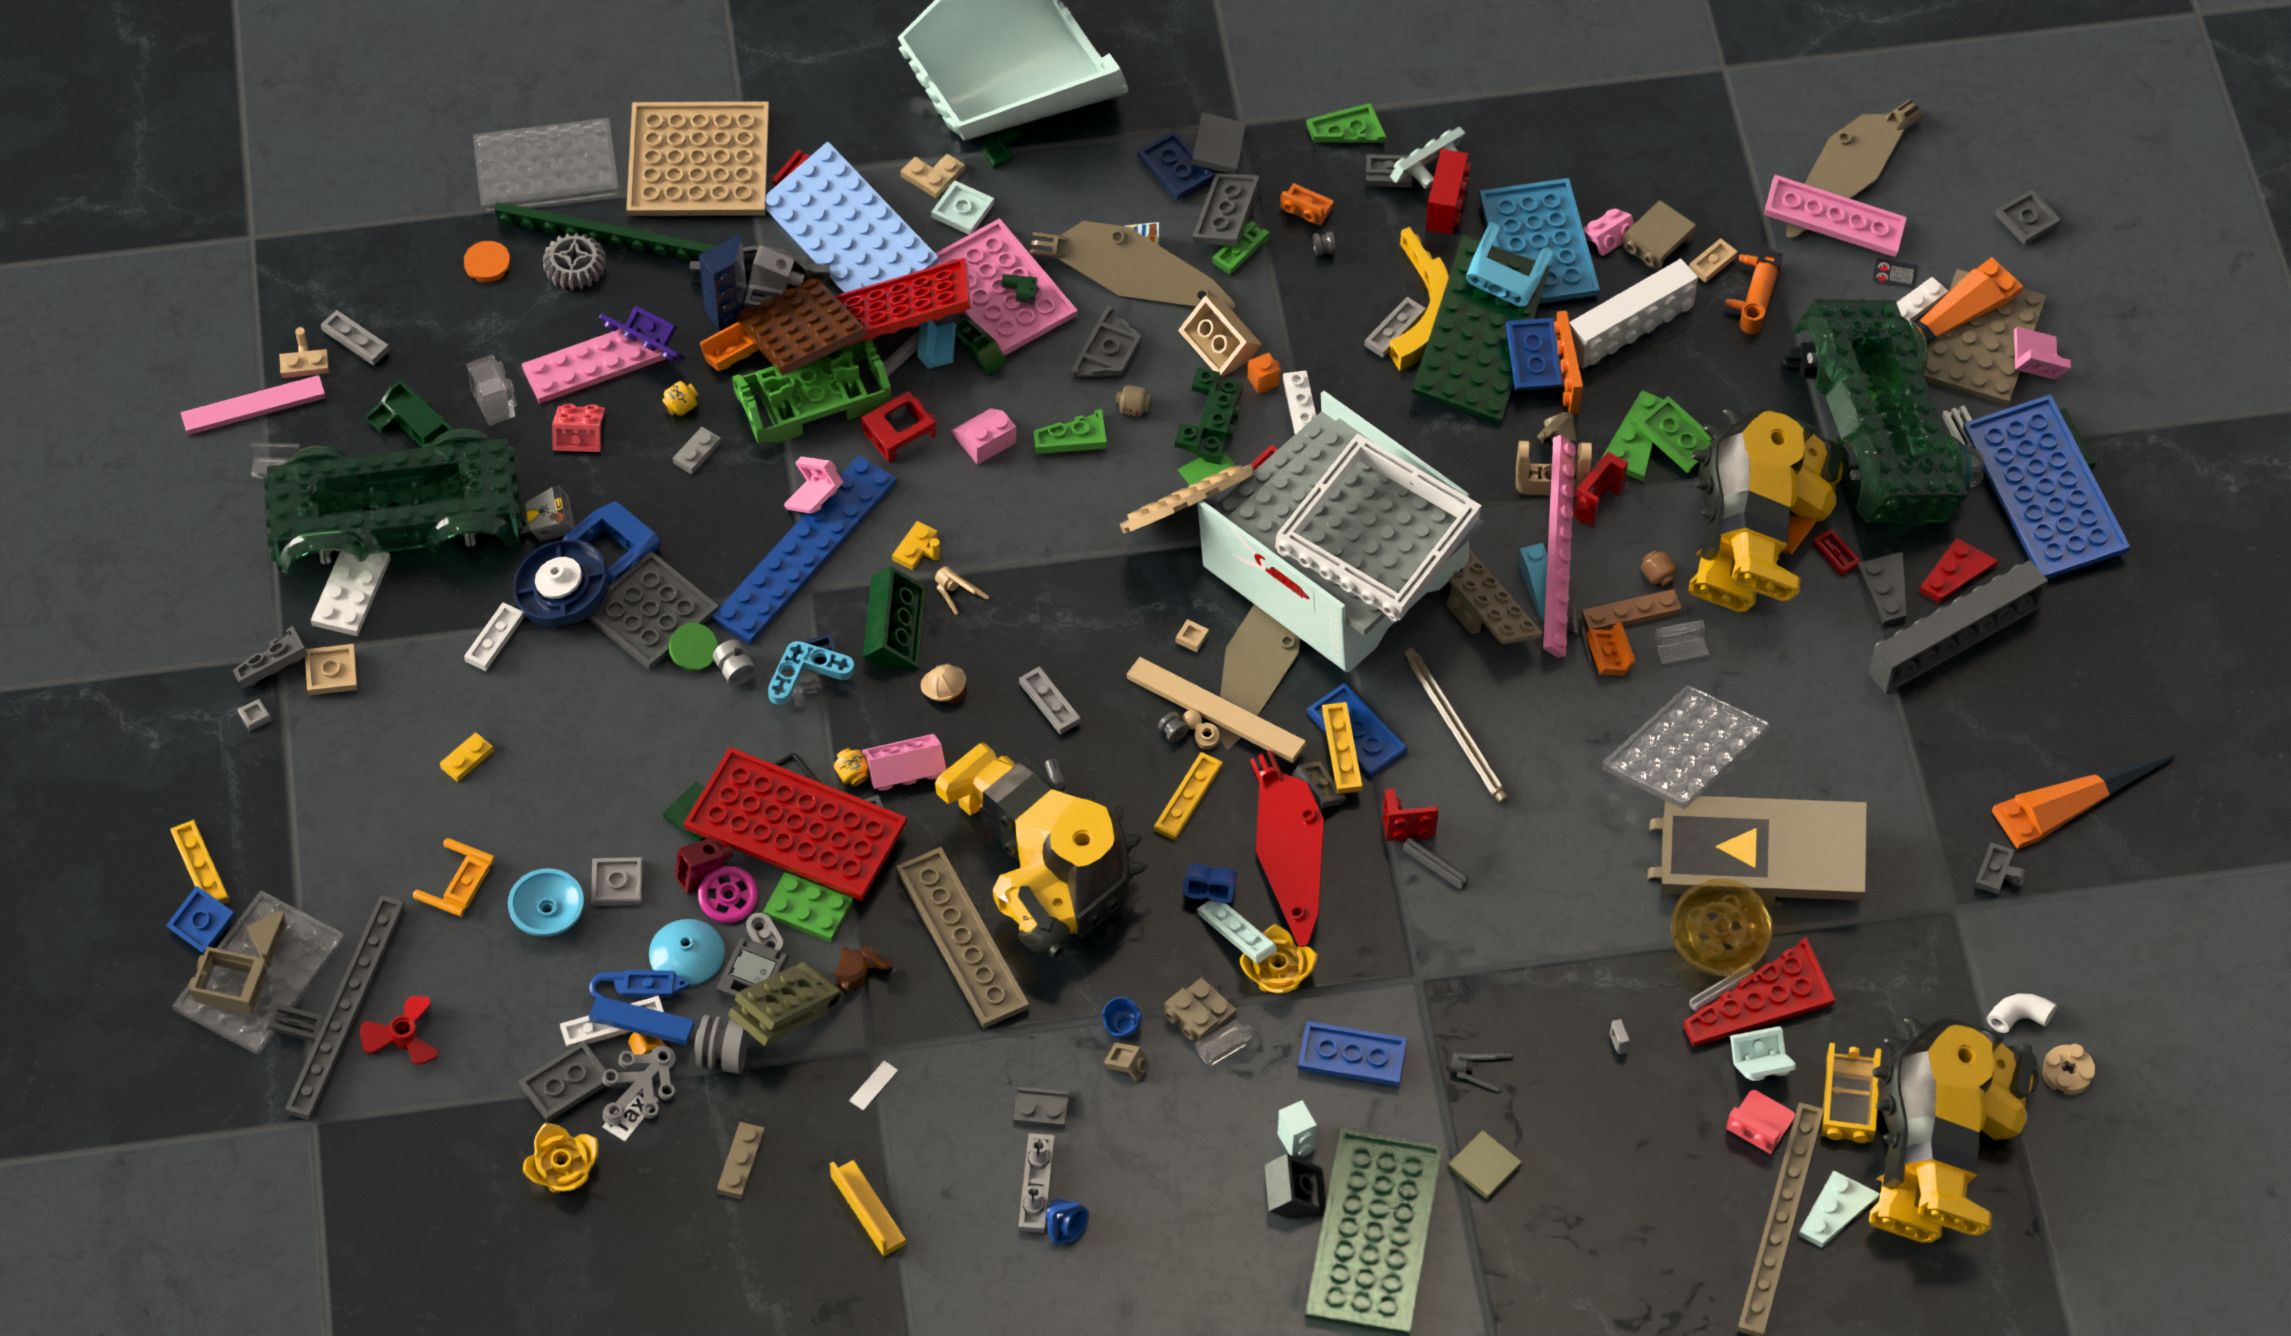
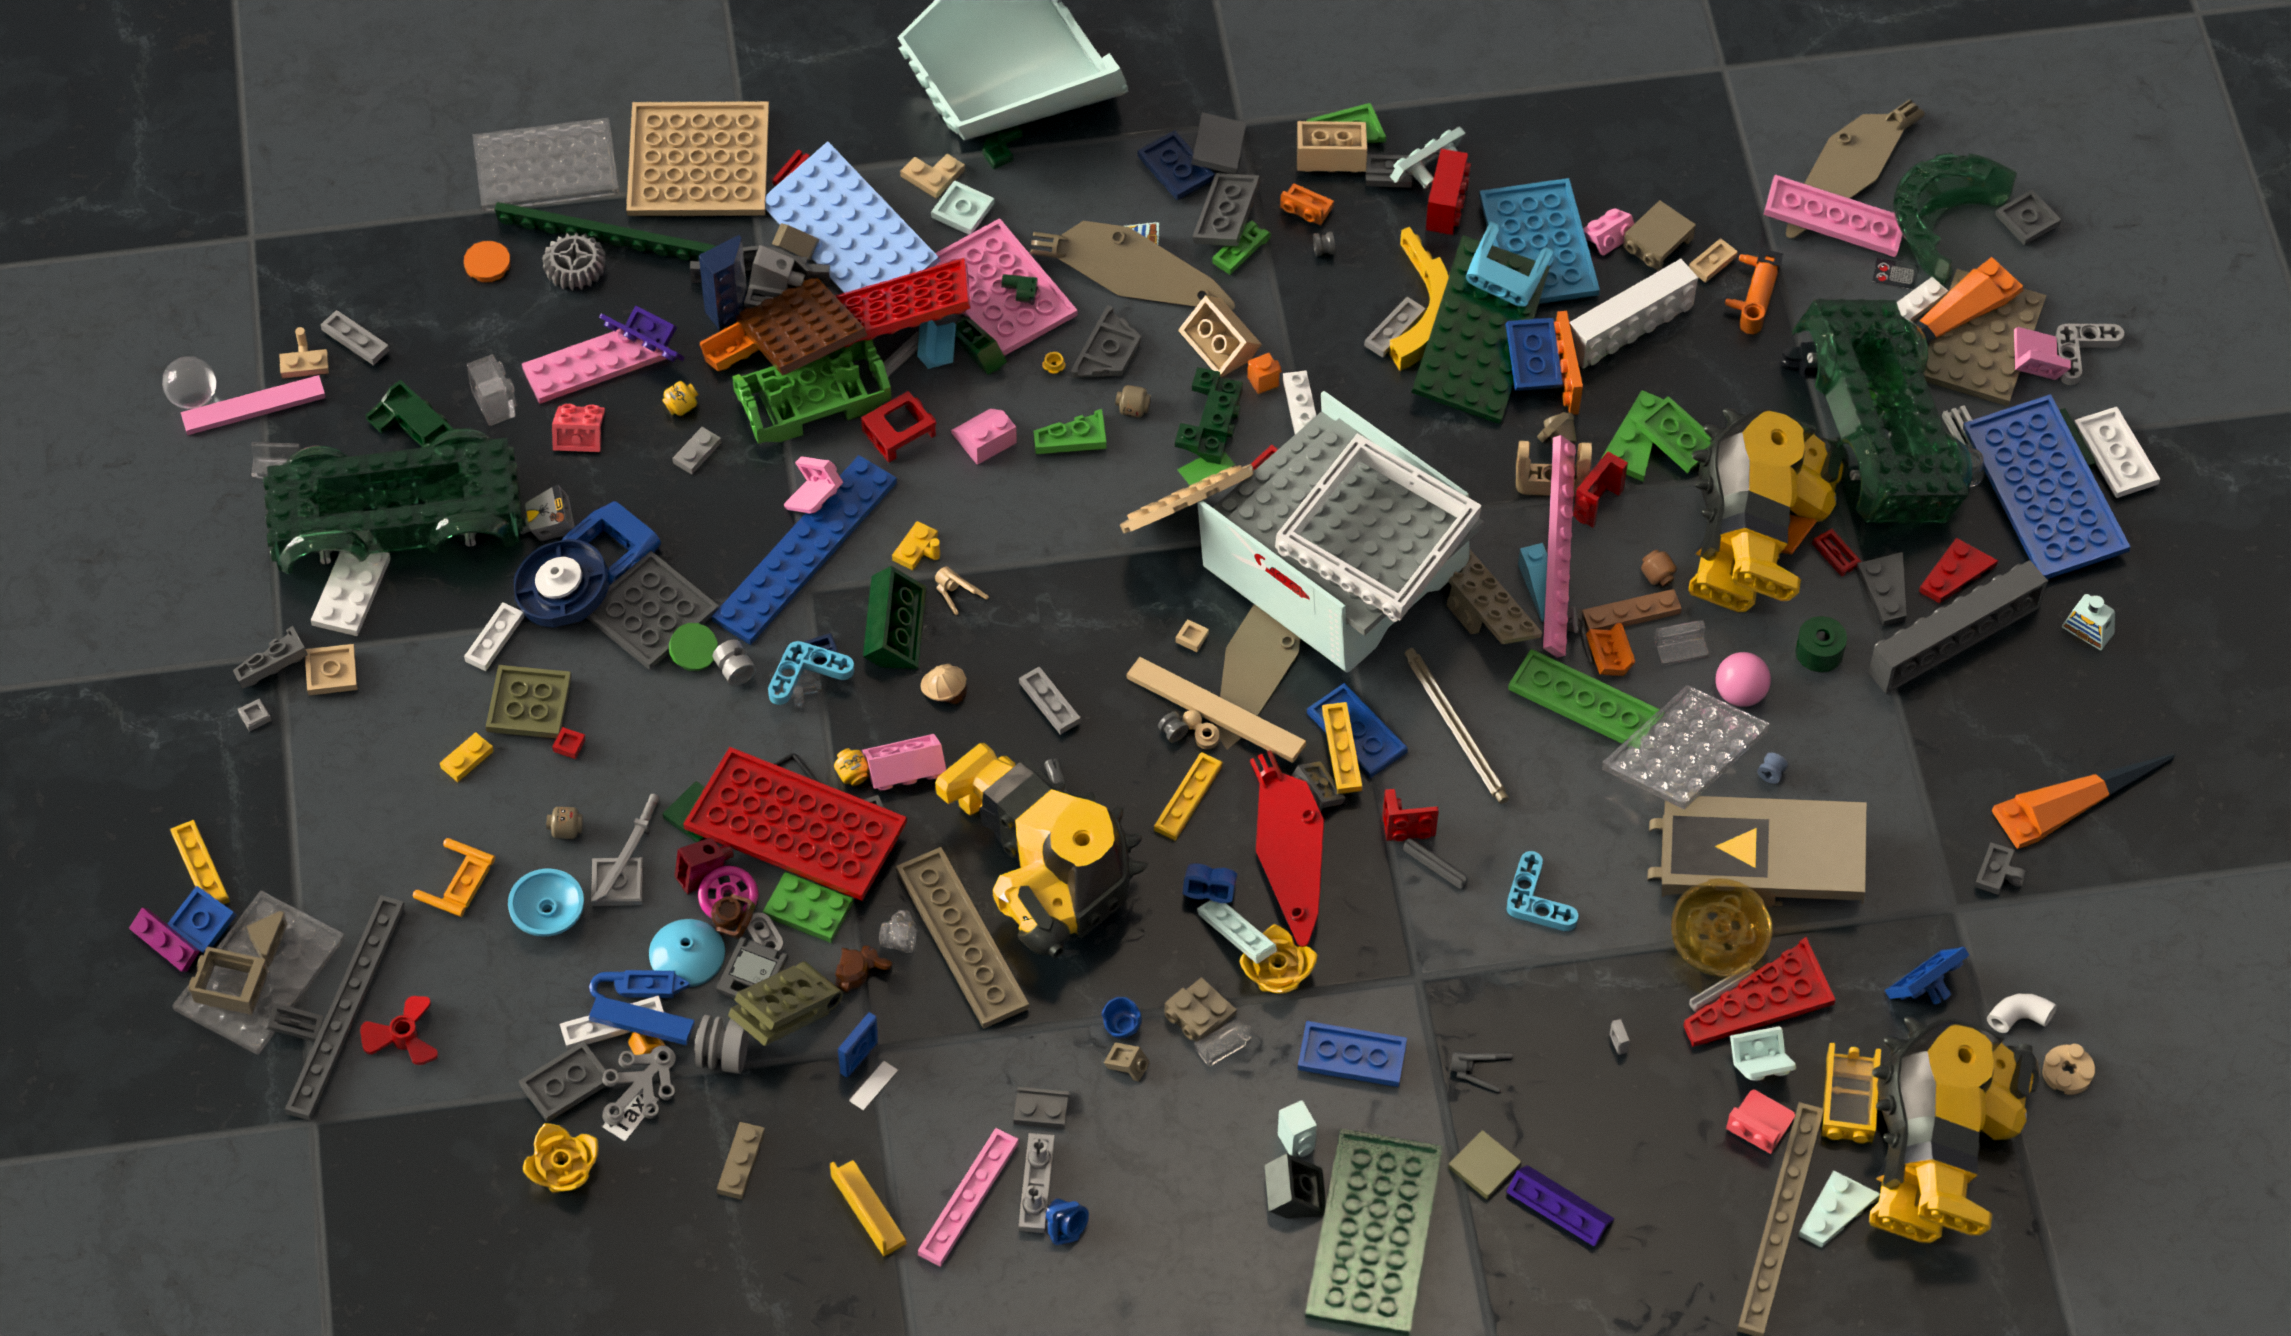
none -> magenta plate [129,908,200,972]
none -> clear piece [162,356,216,409]
none -> olive plate [486,665,572,738]
none -> dark tan head [546,806,583,839]
none -> red plate [552,727,586,759]
none -> light grey sword [592,794,659,903]
none -> reddish brown piece [711,894,755,939]
none -> dark tan slope [772,223,819,260]
none -> blue tile [838,1012,878,1077]
none -> clear piece [879,910,918,954]
none -> bright pink plate [918,1128,1018,1267]
none -> yellow plate [1042,352,1066,374]
none -> tan slope [1297,121,1367,172]
none -> dark purple panel [1506,1165,1614,1246]
none -> medium azure beam [1507,851,1578,931]
none -> bright green plate [1508,649,1662,751]
none -> bright pink piece [1716,652,1771,707]
none -> sand blue wheel [1757,753,1788,784]
none -> dark green piece [1795,616,1847,673]
none -> blue plate [1885,947,1970,1004]
none -> clear green windscreen [1893,153,2017,286]
none -> light grey beam [2055,324,2124,385]
none -> light aqua torso [2062,594,2115,650]
none -> white plate [2074,407,2160,498]

